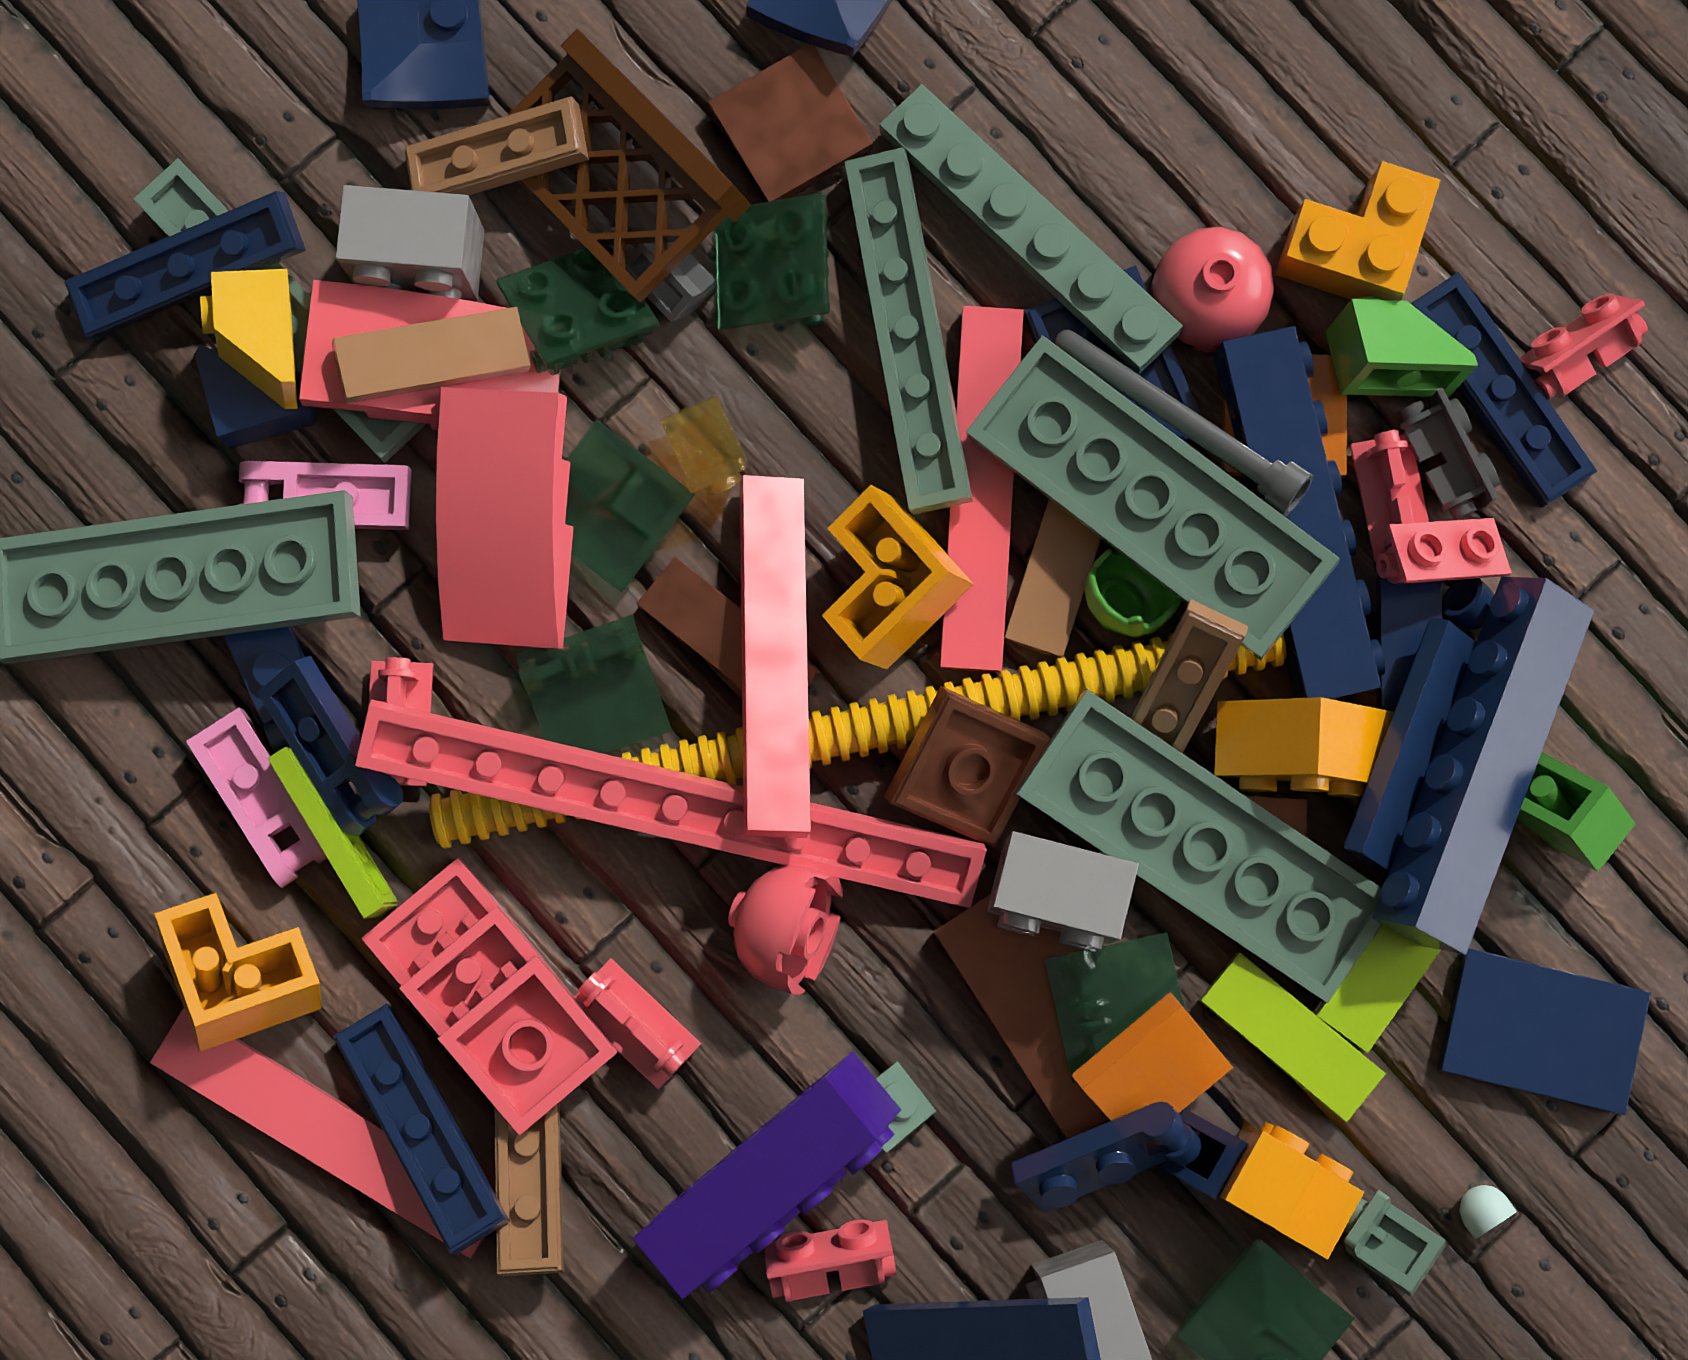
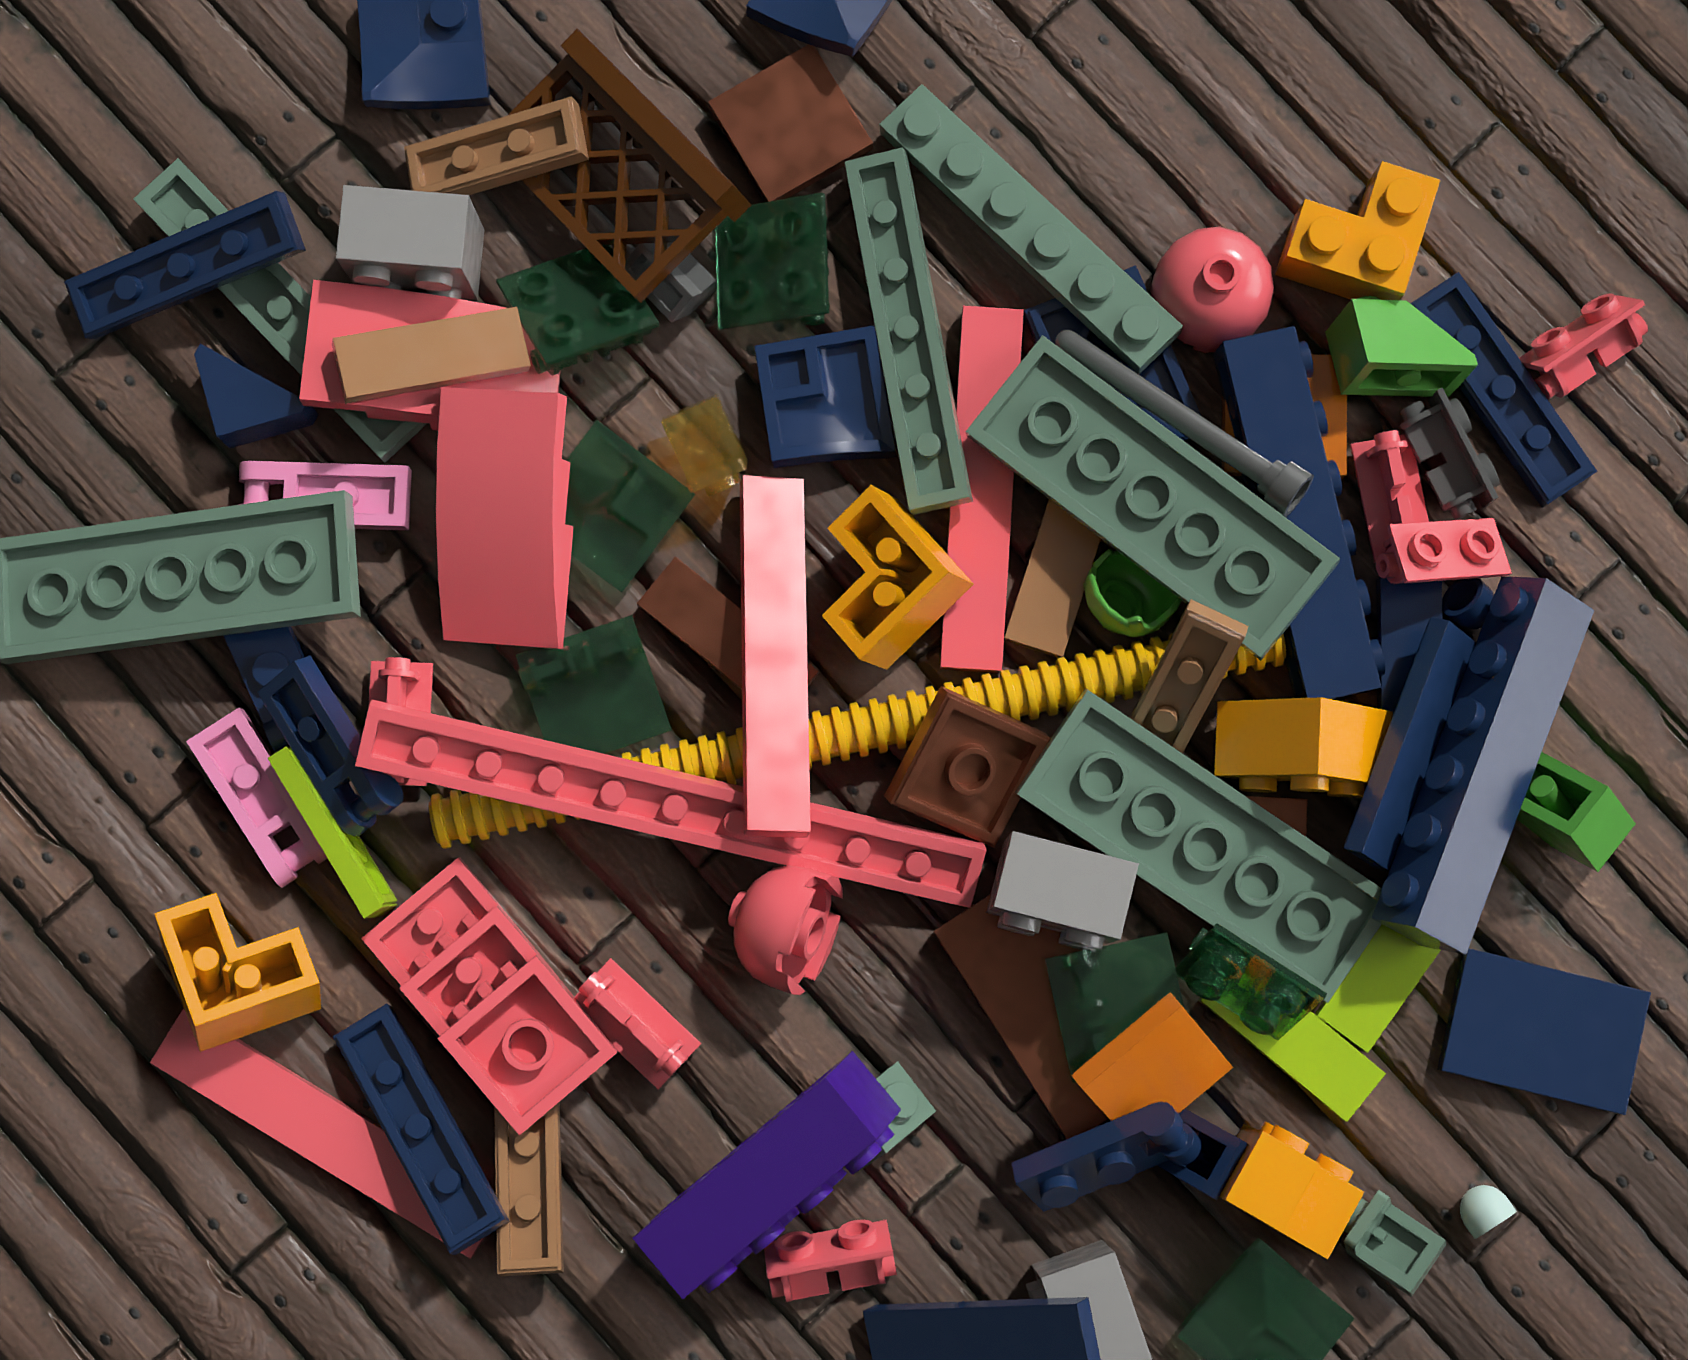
yellow slope [200,269,298,409] -> none
none -> dark blue plate [754,325,897,468]
none -> clear green hinge [1172,923,1327,1041]

